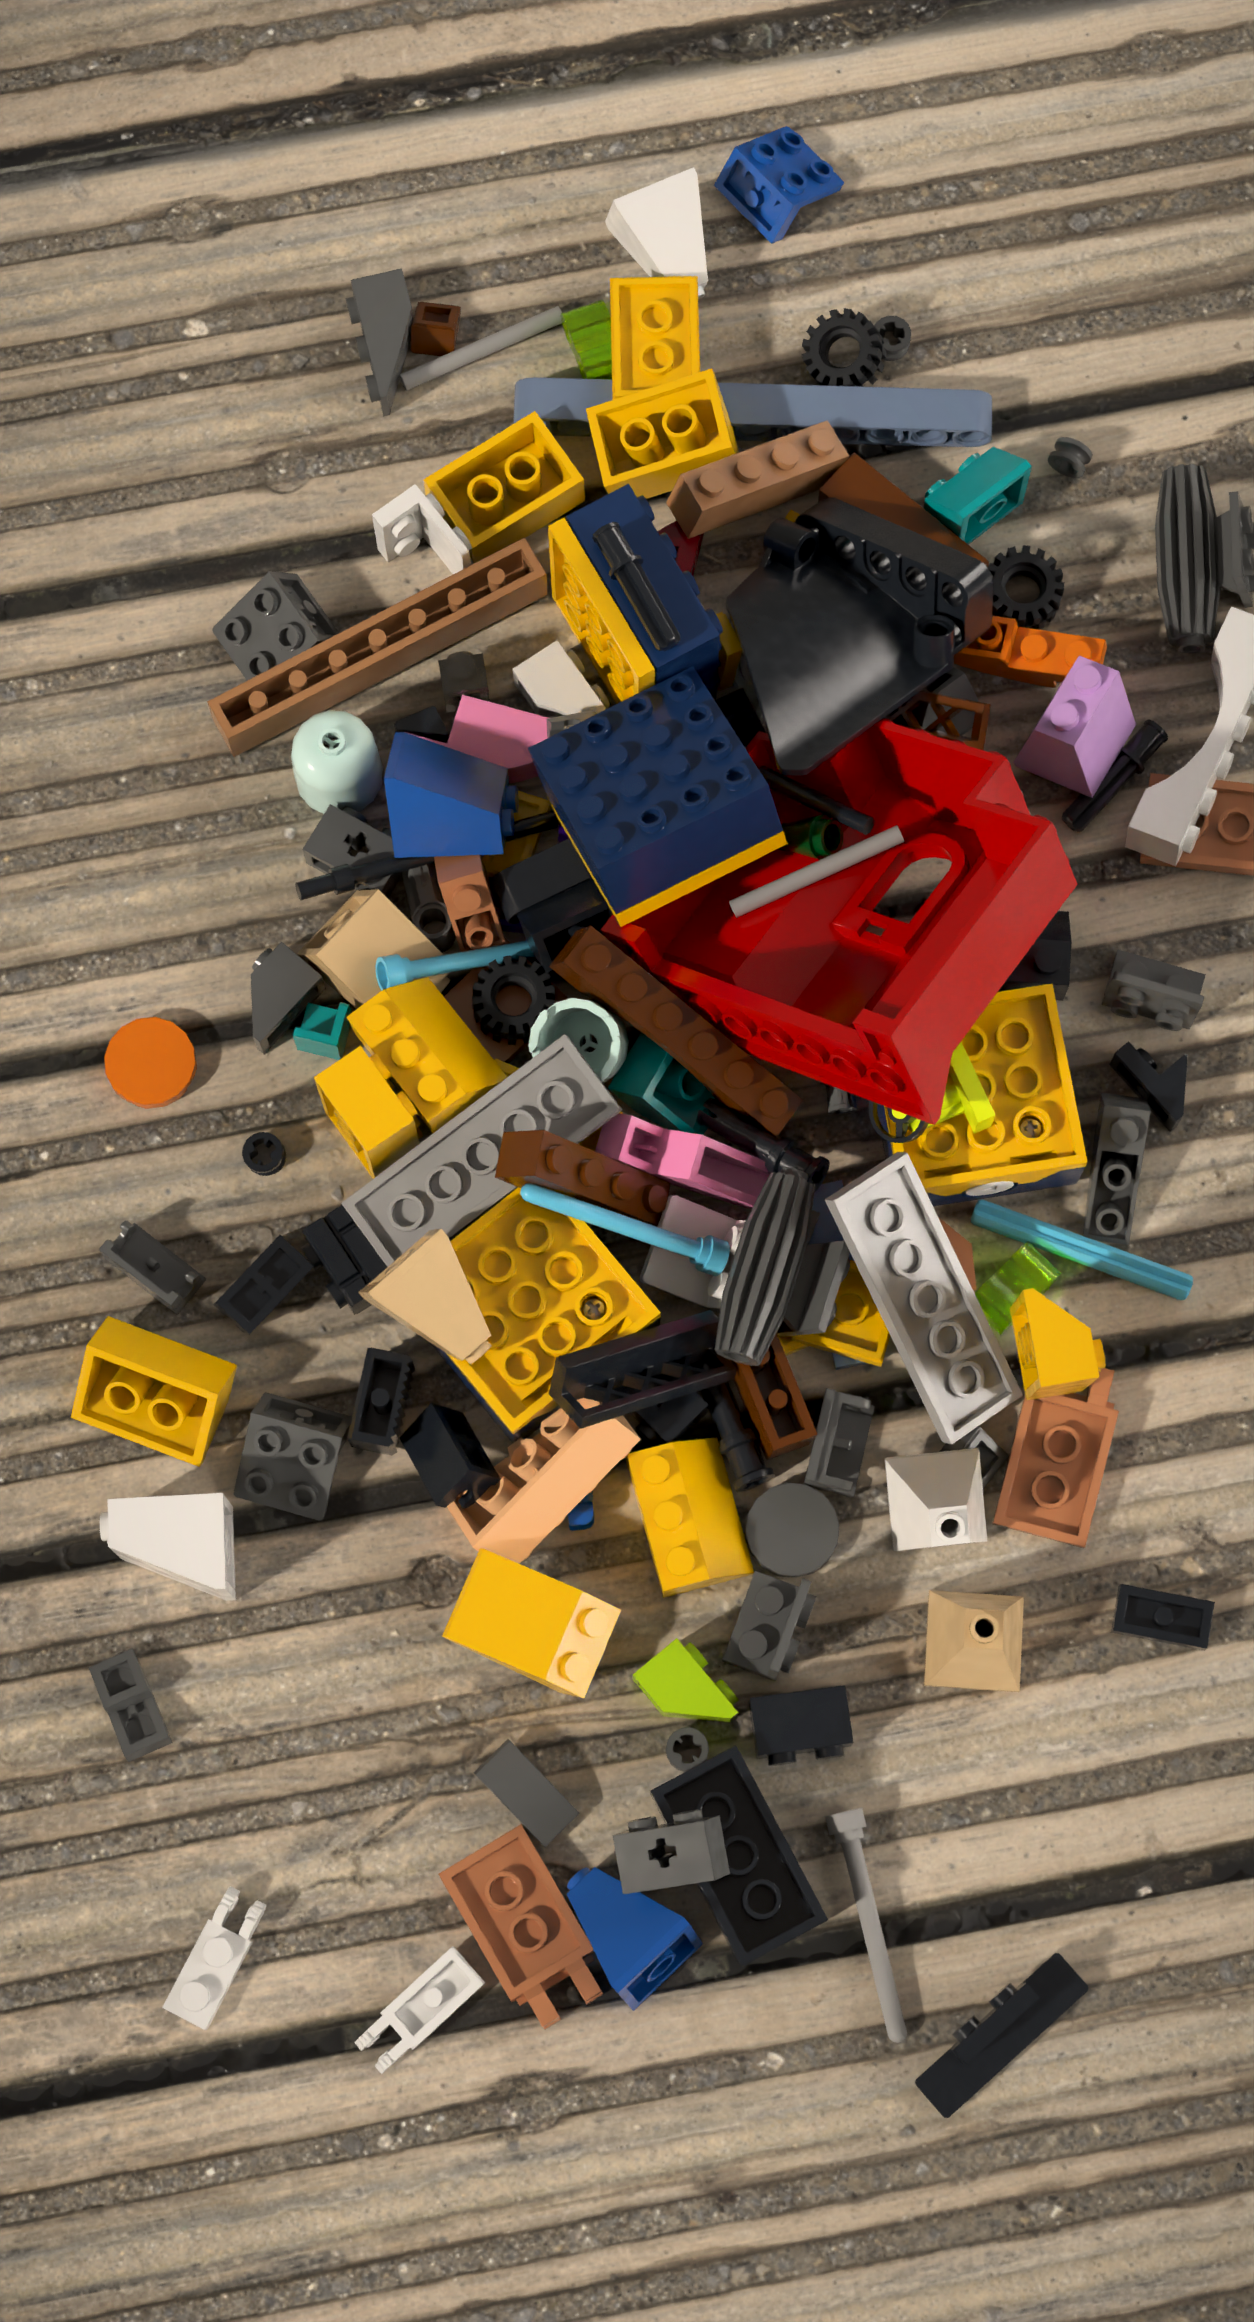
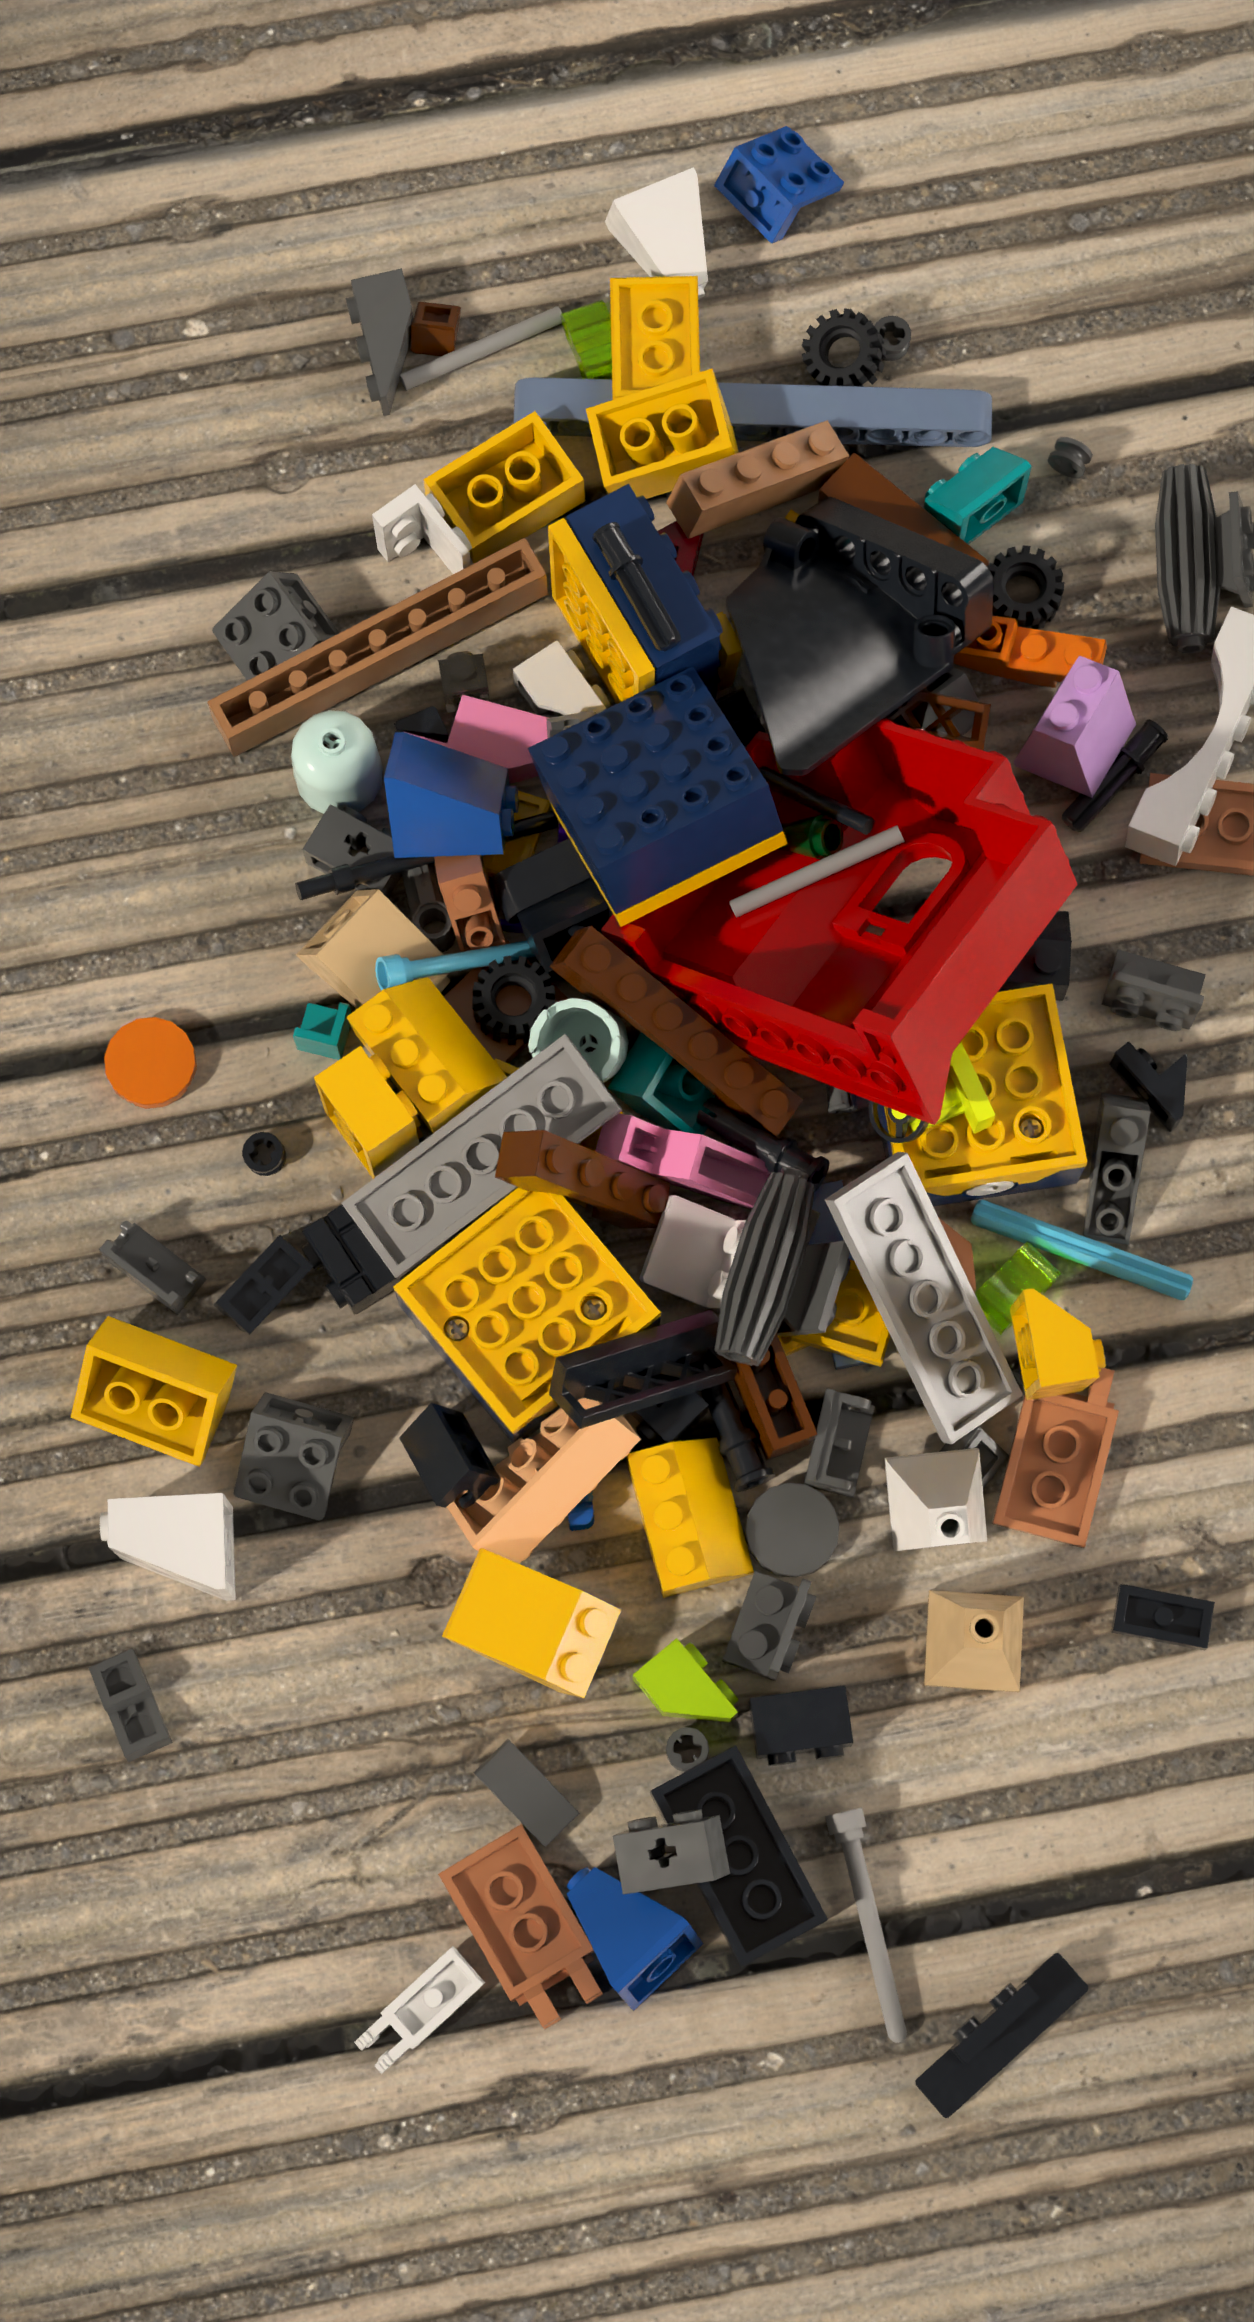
white hinge [162,1886,266,2030] -> none
dark grey slope [250,941,326,1055] -> none
black brick [347,1348,416,1456] -> none
tan slope [358,1229,492,1364] -> none
medium azure piece [520,1183,730,1276] -> none

